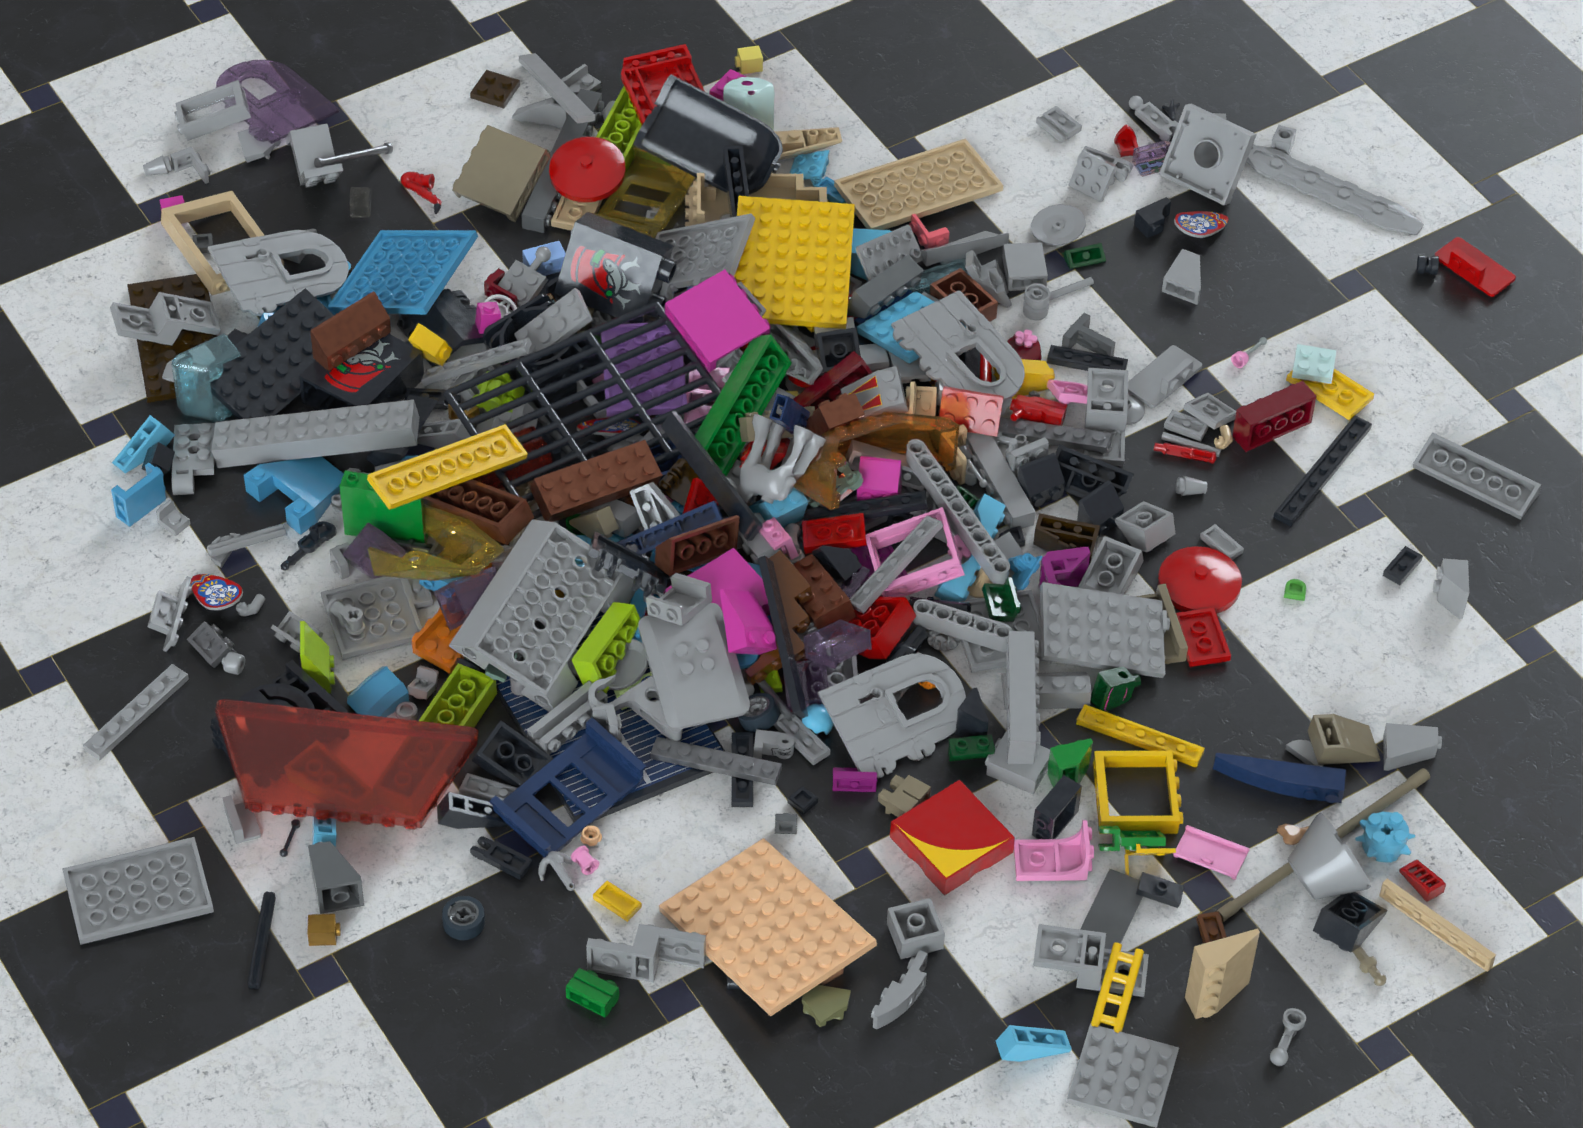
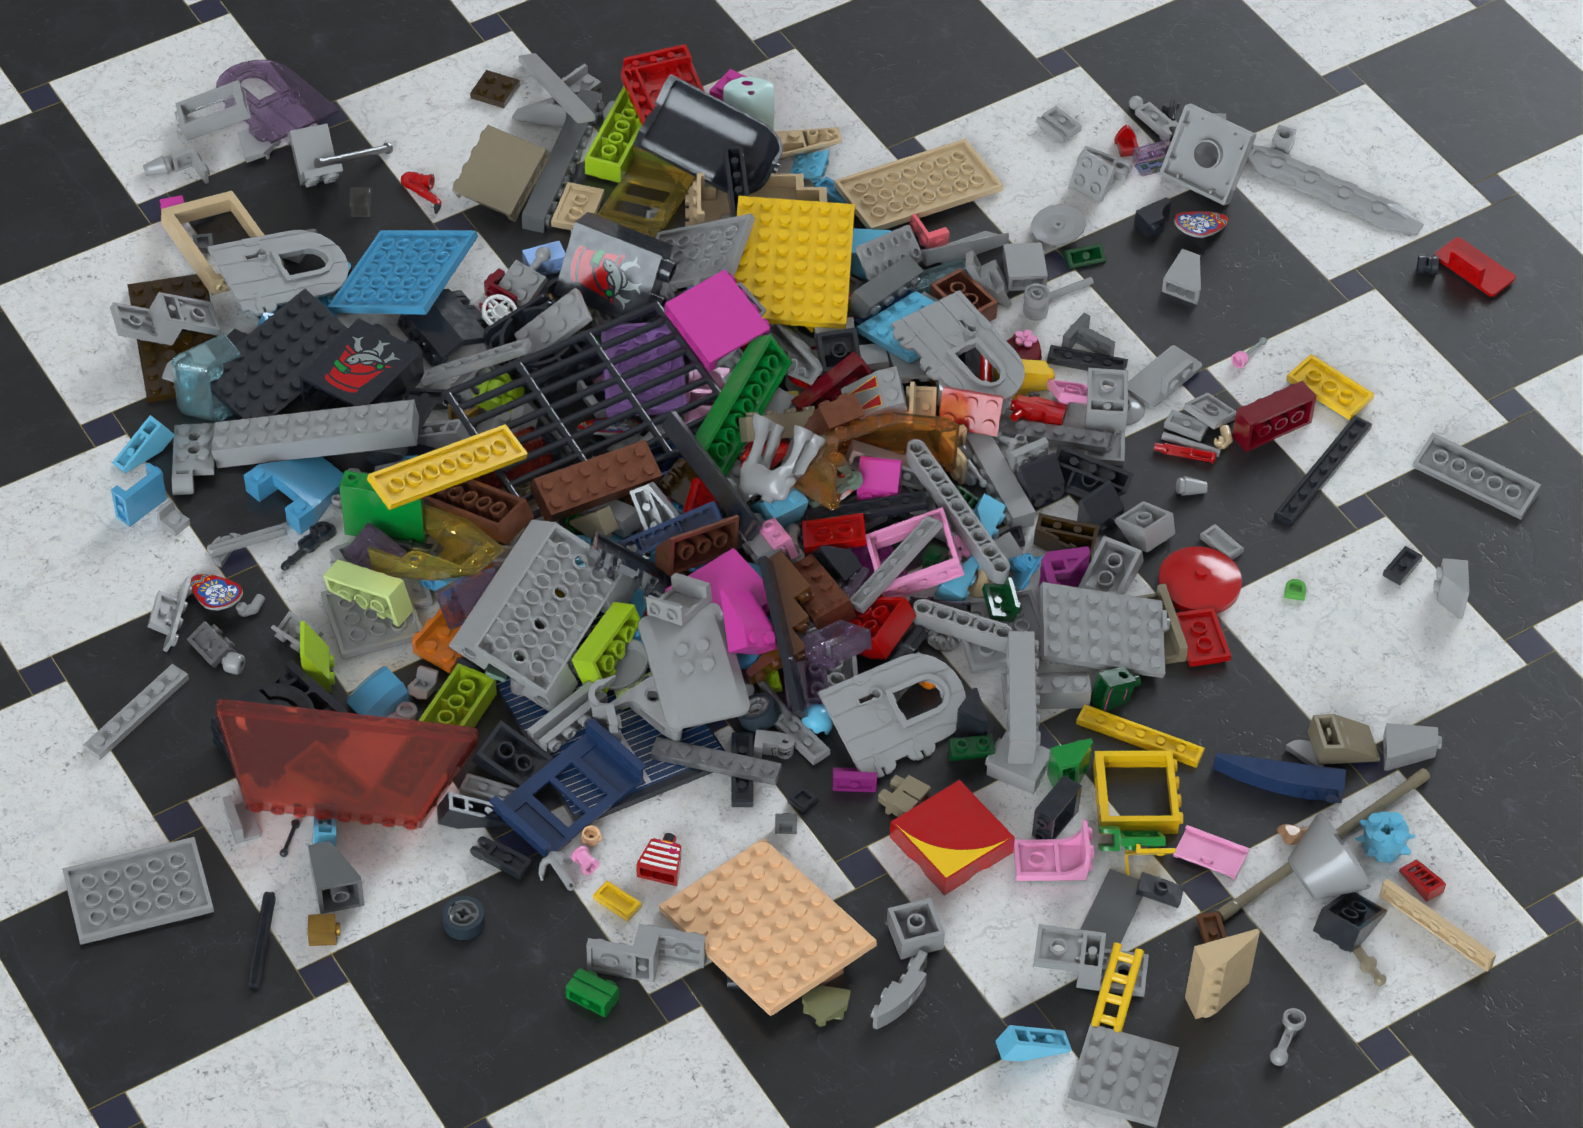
black brick [141,442,175,475] -> none
copper slope [310,291,391,371] -> none
light grey connector [326,598,365,635] -> none
yellow slope [408,323,452,366] -> none
dark pink brick [475,302,501,334] -> none
red dish [549,137,626,202] -> none
light yellow brick [734,45,763,74] -> none
dark blue hinge [769,394,810,434] -> none
light aqua plate [1292,344,1337,384] -> none
none -> yellowish green wedge [323,559,414,627]
none -> red torso [636,833,682,886]
none -> dark green brick [922,543,949,569]

